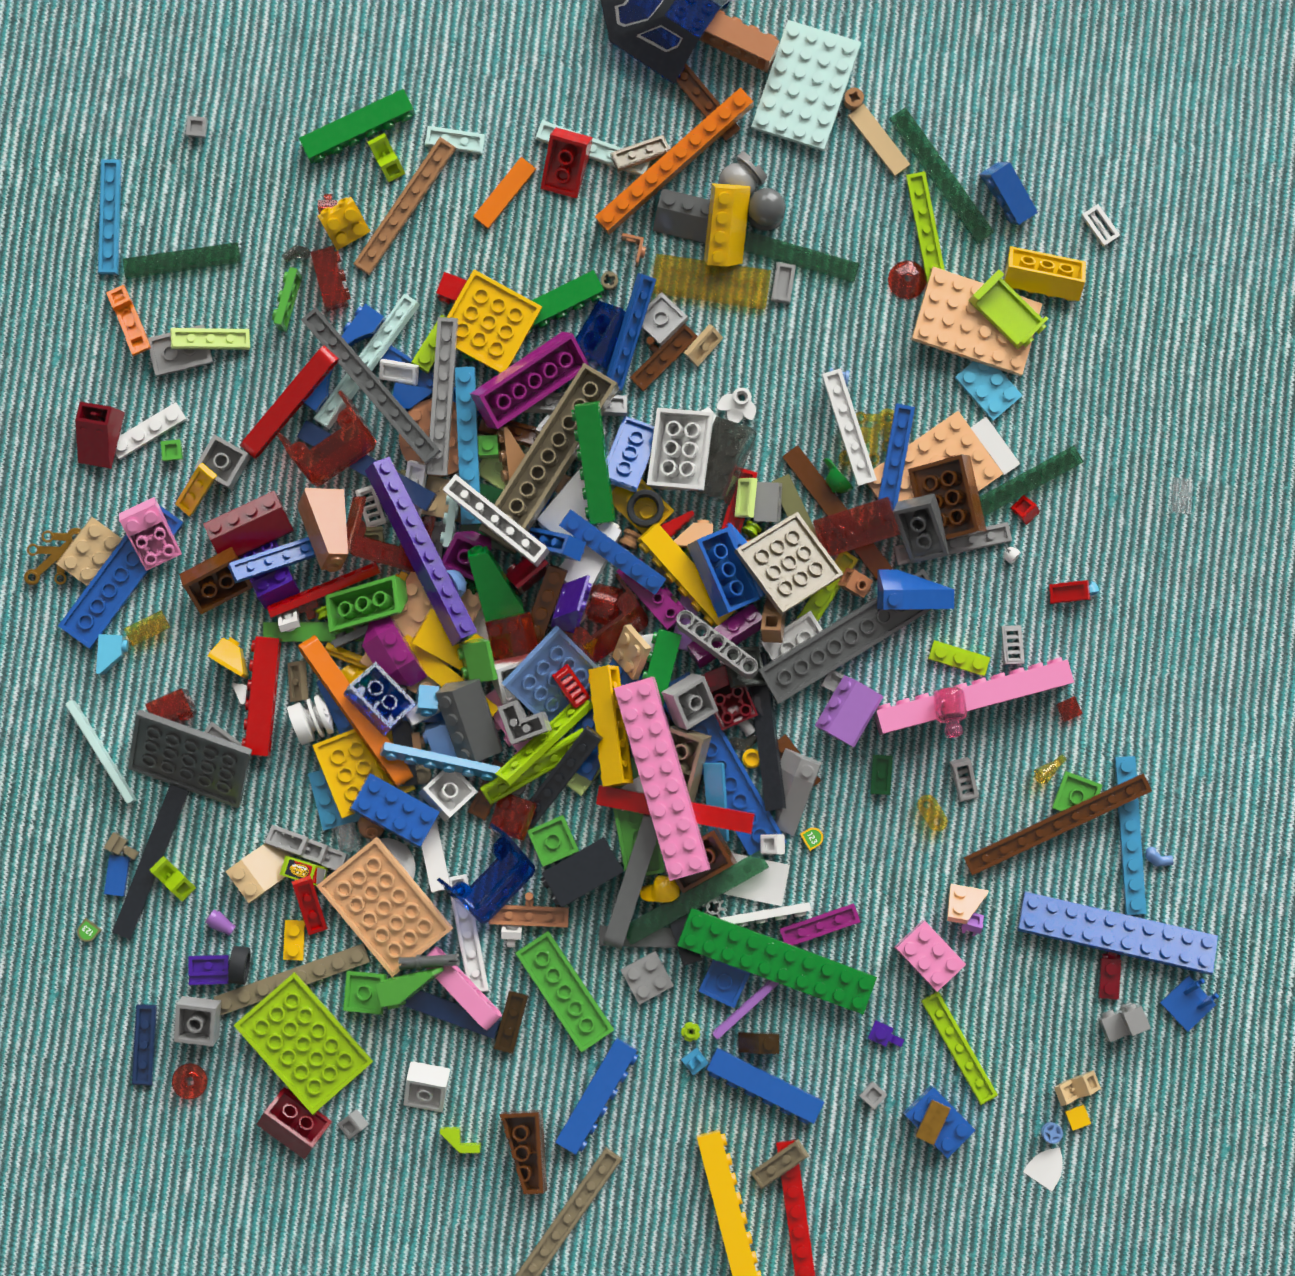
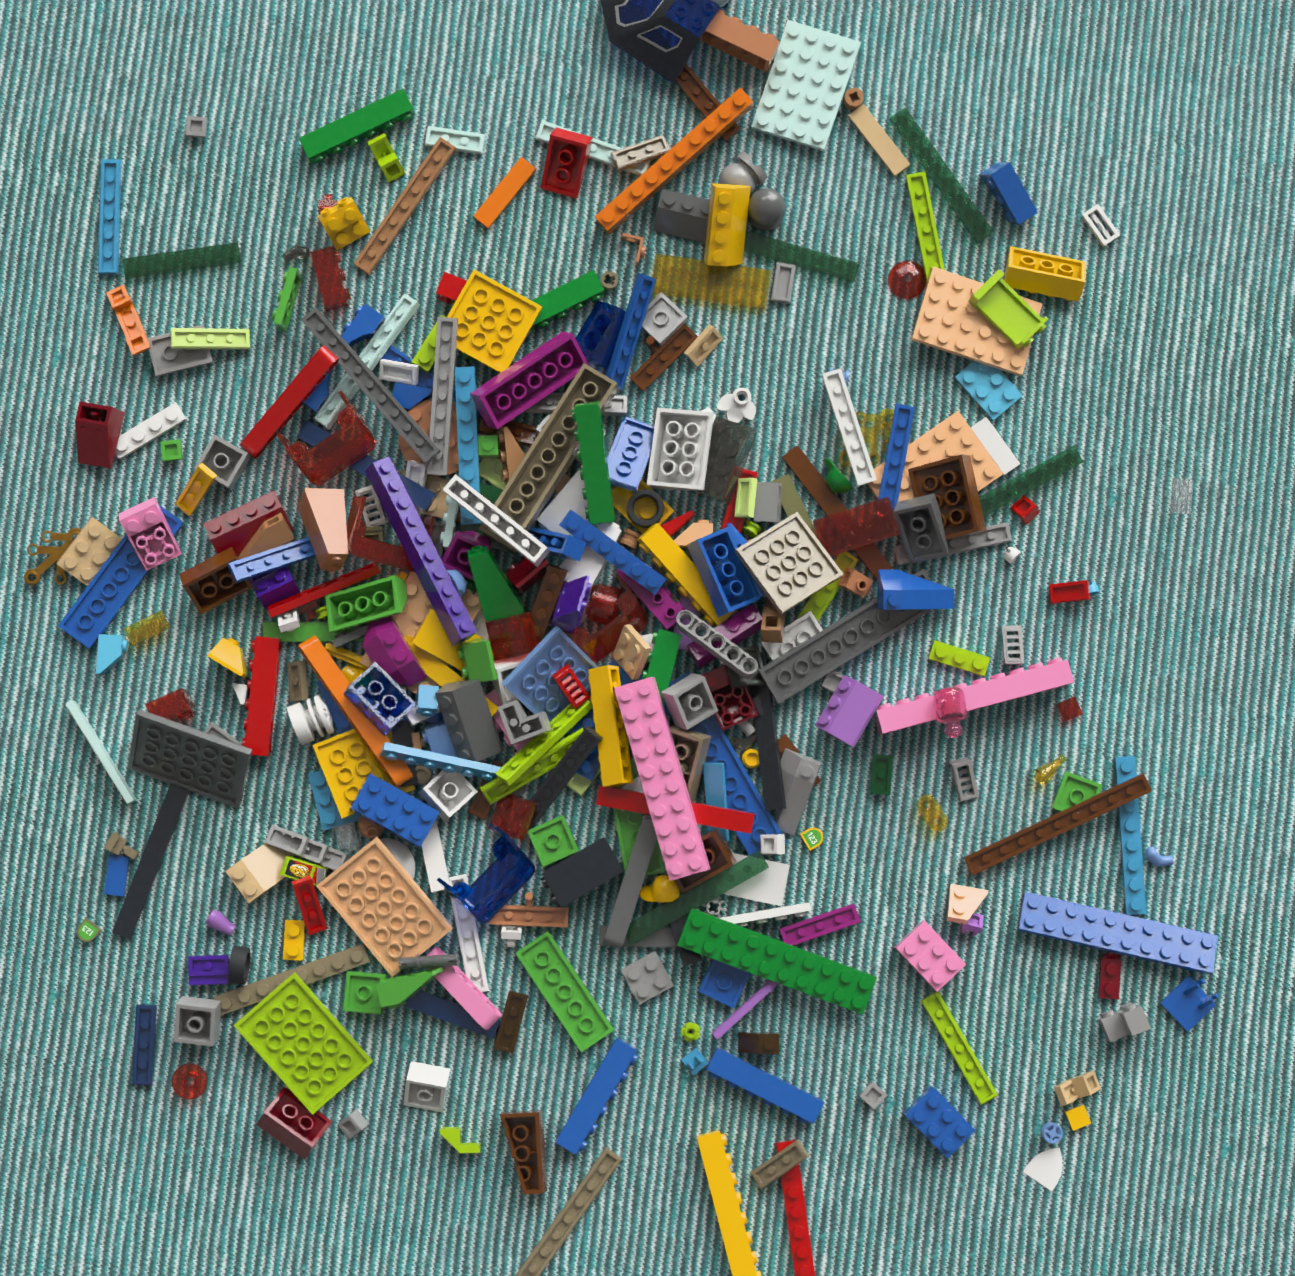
lime slope [150,856,196,901] -> none
dark purple plate [868,1020,904,1047] -> none
pearl gold tile [915,1100,951,1145] -> none
none -> medium nougat slope [239,513,294,560]

